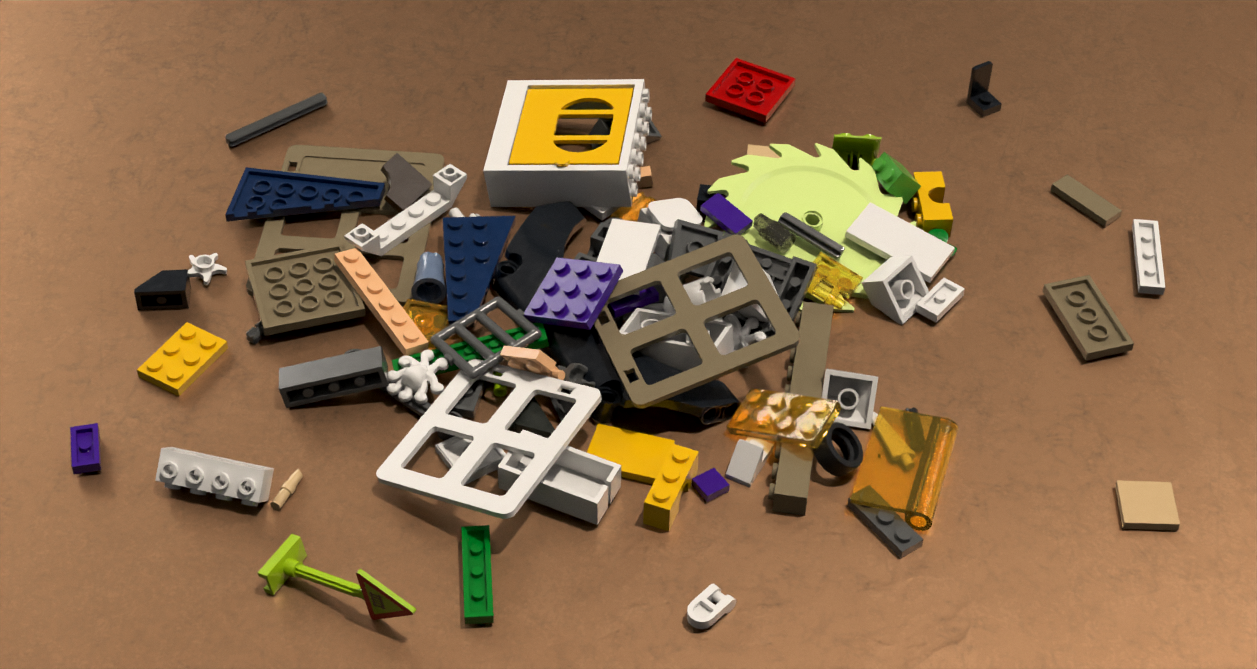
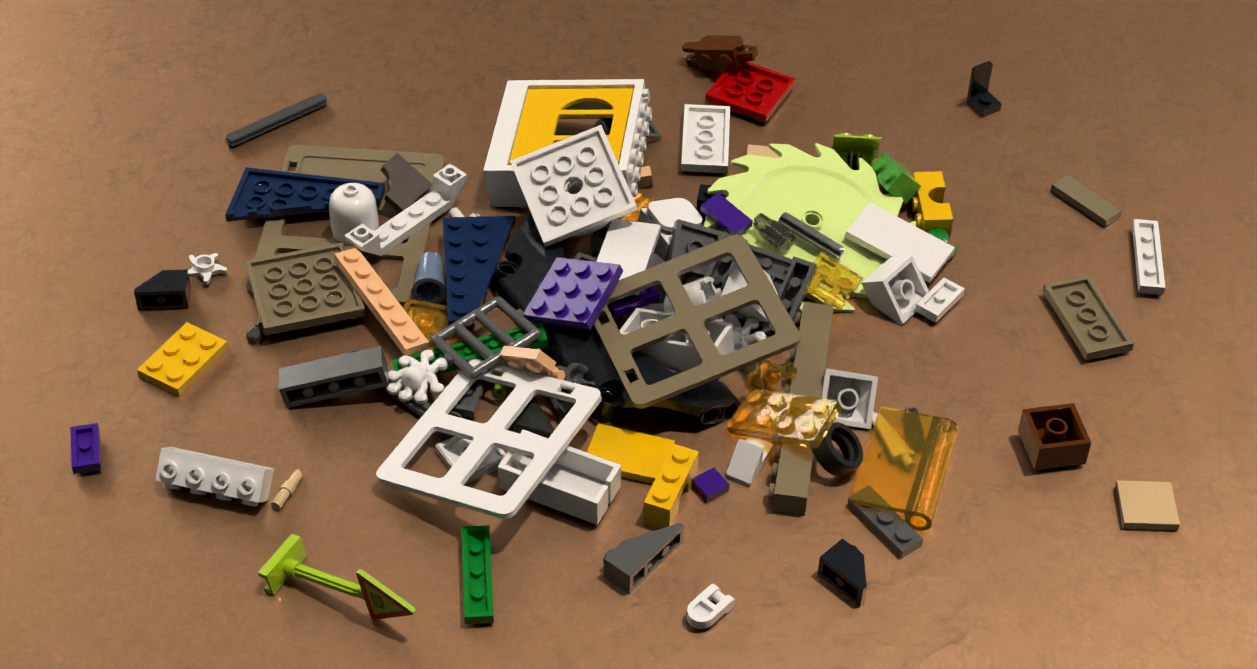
none -> white cylinder [329,183,379,245]
none -> white piece [510,125,637,247]
none -> dark grey slope [603,523,684,594]
none -> white plate [681,104,730,173]
none -> reddish brown hinge [682,35,759,69]
none -> clear yellow pin [747,358,797,392]
none -> black slope [818,538,867,607]
none -> reddish brown brick [1018,403,1091,470]

